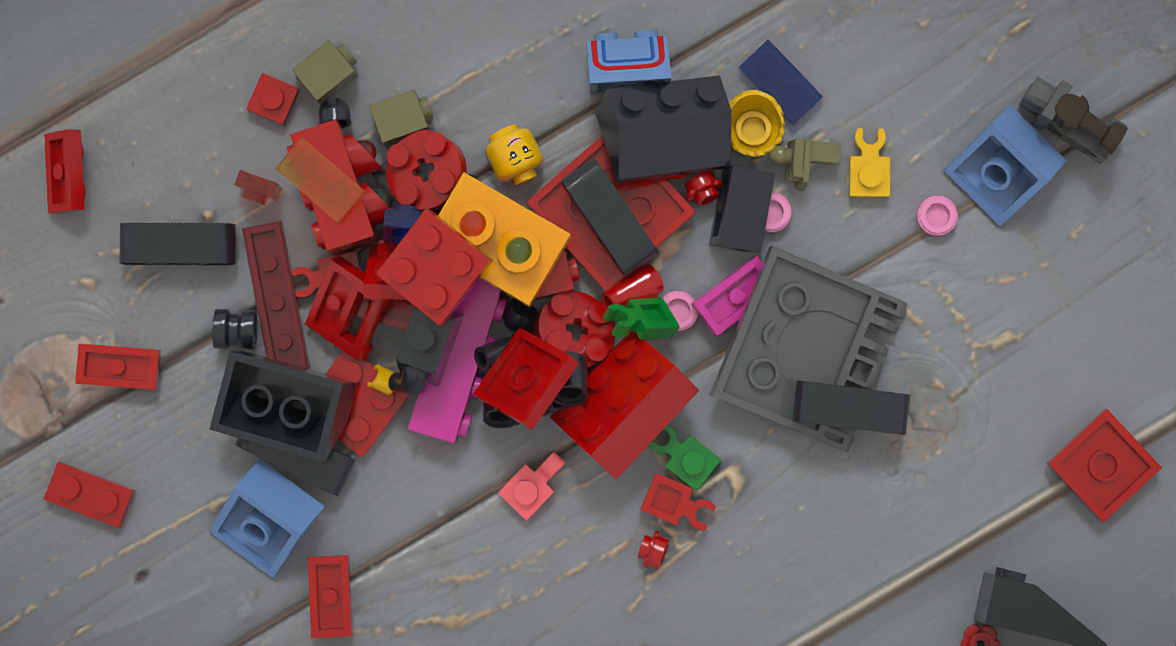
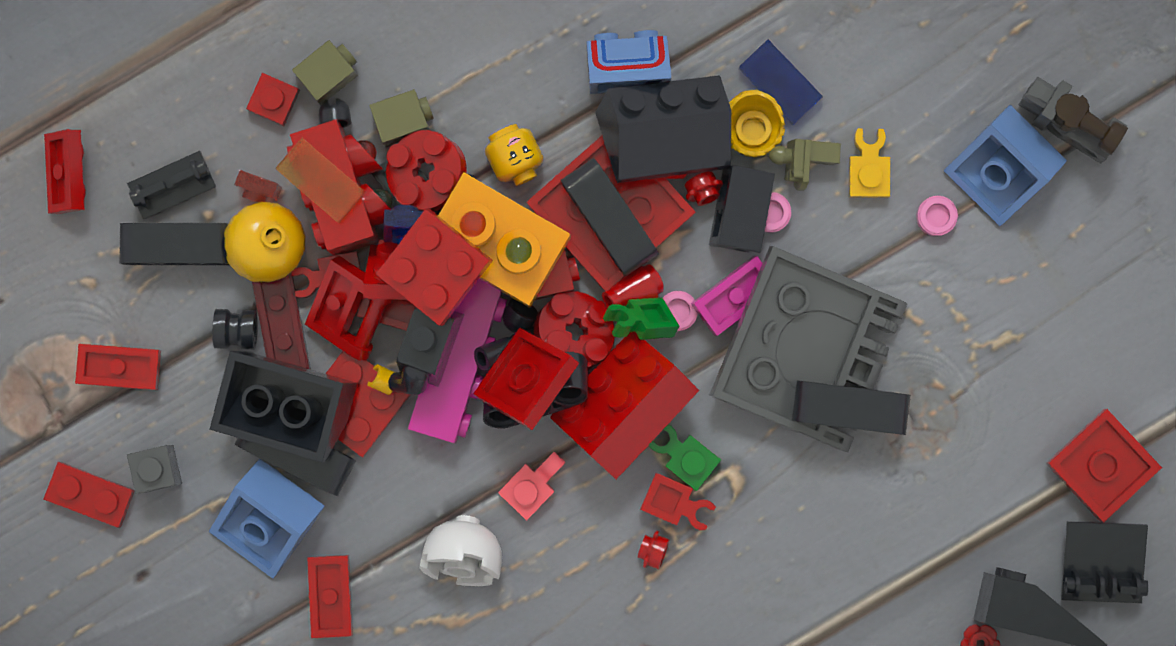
none -> black hinge [127,151,216,220]
none -> dark grey brick [127,445,182,494]
none -> yellow cylinder [224,202,306,282]
none -> white cylinder [419,515,502,586]
none -> black hinge [1061,521,1148,603]

